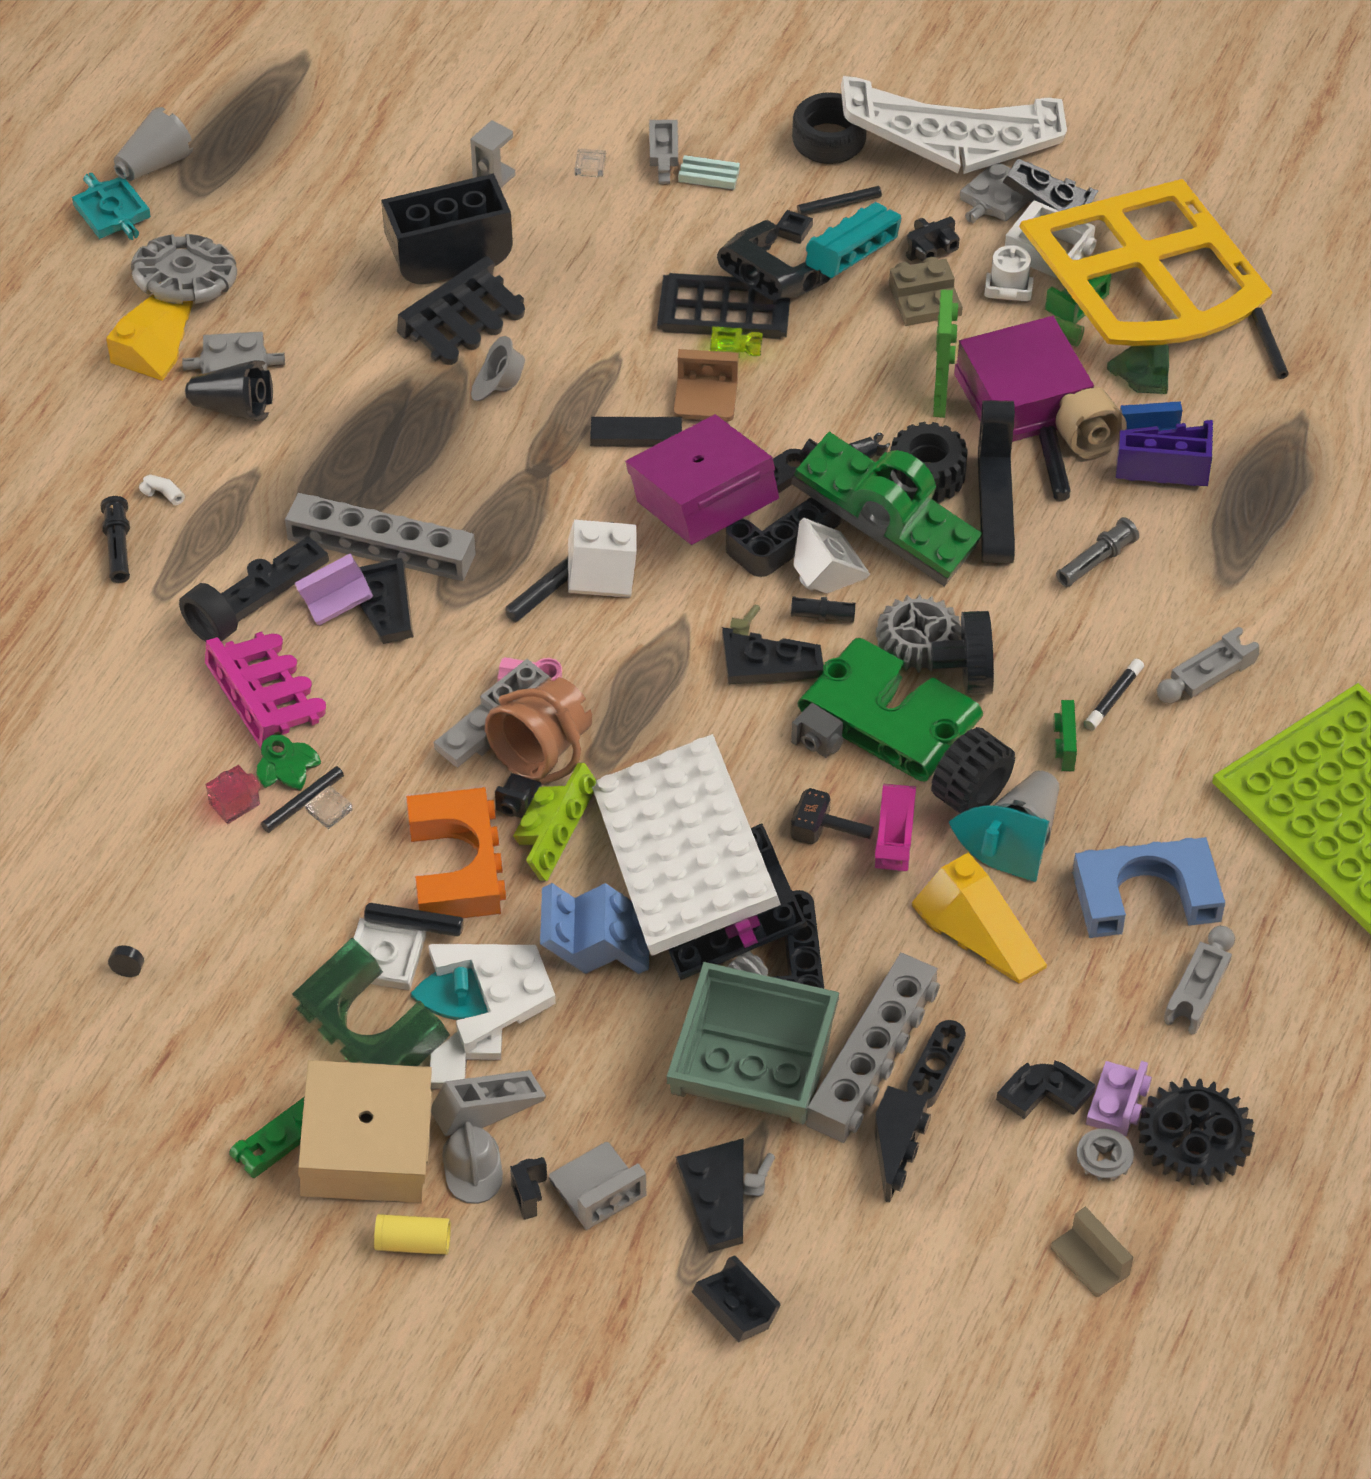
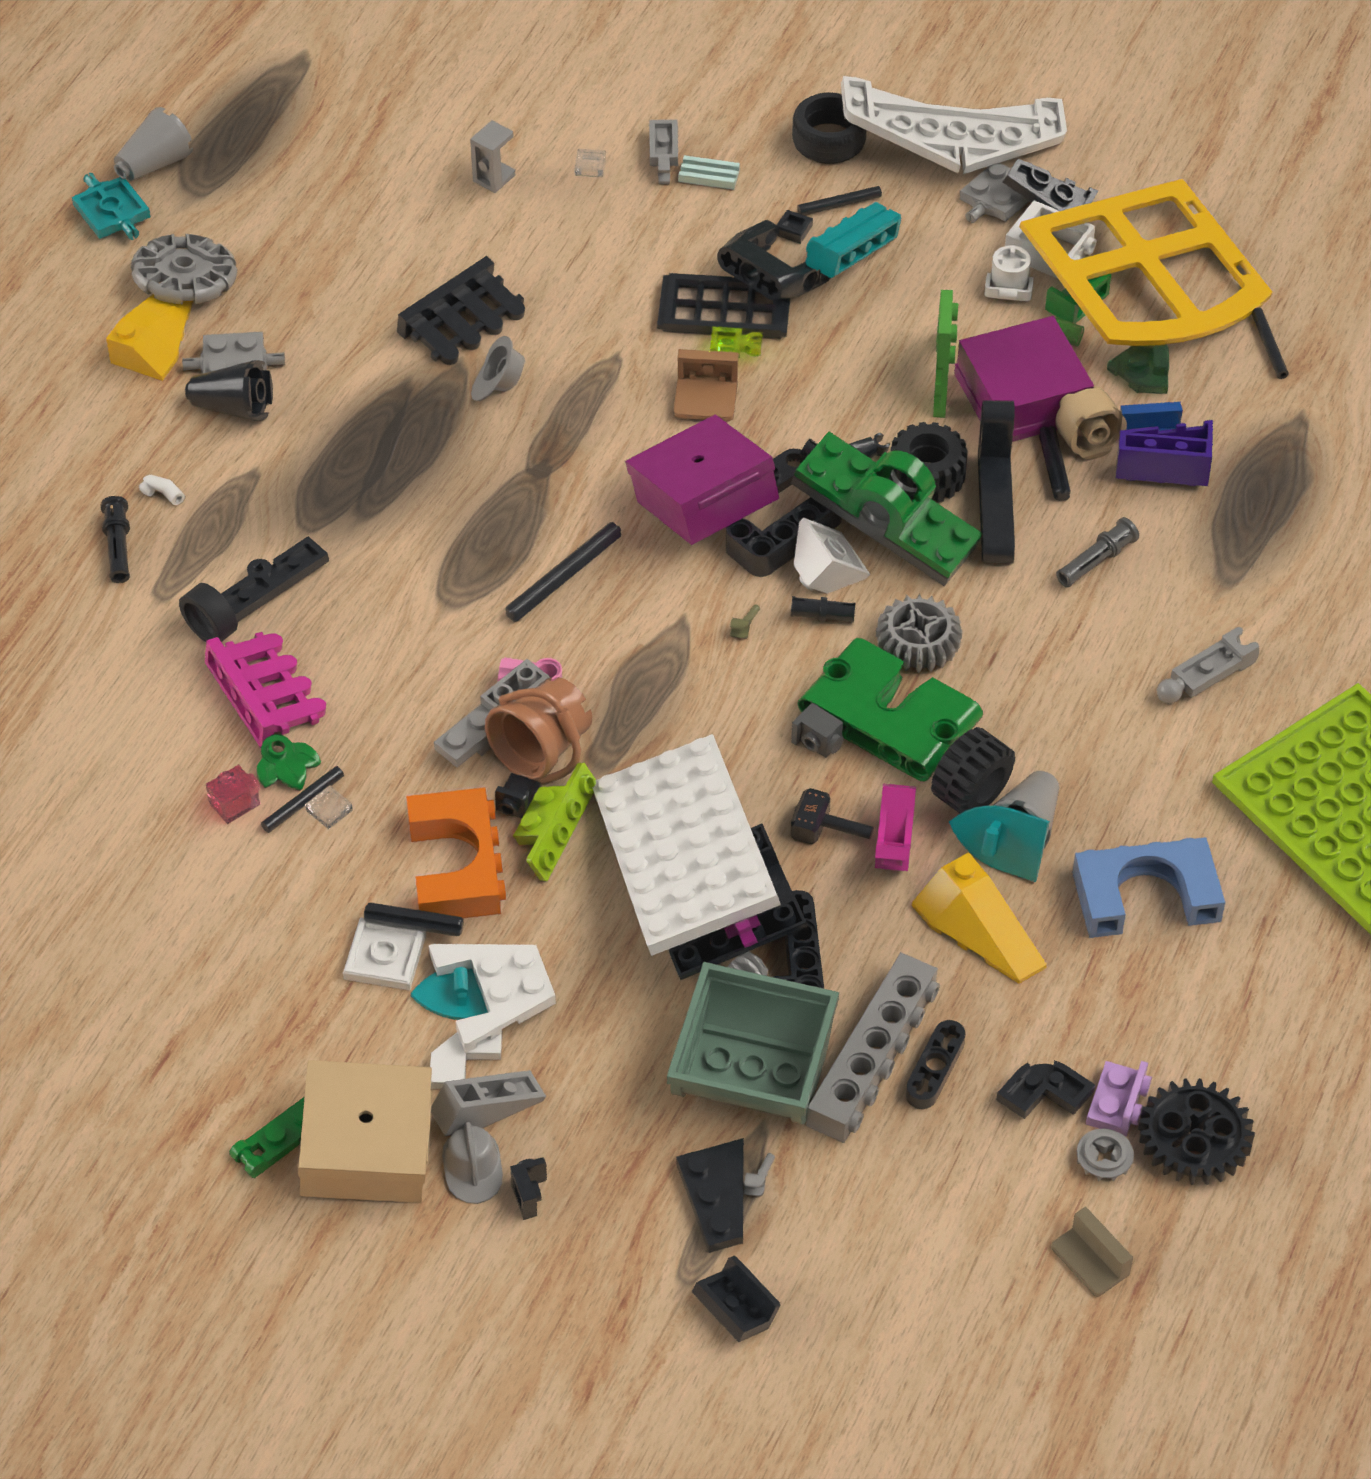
black tile [108,945,144,977] -> none
light grey brick [285,493,476,581] -> none
clear green arch [292,937,450,1066] -> none
lavender panel [295,553,373,625] -> none
black wing [359,558,414,644] -> none
light yellow pin [374,1214,451,1255] -> none
black brick [381,173,513,284] -> none
medium blue bracket [540,883,650,974] -> none
light grey bracket [549,1142,647,1230] -> none
white slope [568,519,637,598] -> none
black tile [590,417,682,447] -> none
black wing [722,627,824,685] -> none
black slope [874,1086,931,1203] -> none
dark tan plate [889,257,963,326] -> none
black hips [906,216,960,262] -> none
black piece [931,611,994,695] -> none
green plate [1053,700,1077,771] -> none
black bar [1084,659,1144,731] -> none
light grey plate [1164,925,1235,1034] -> none

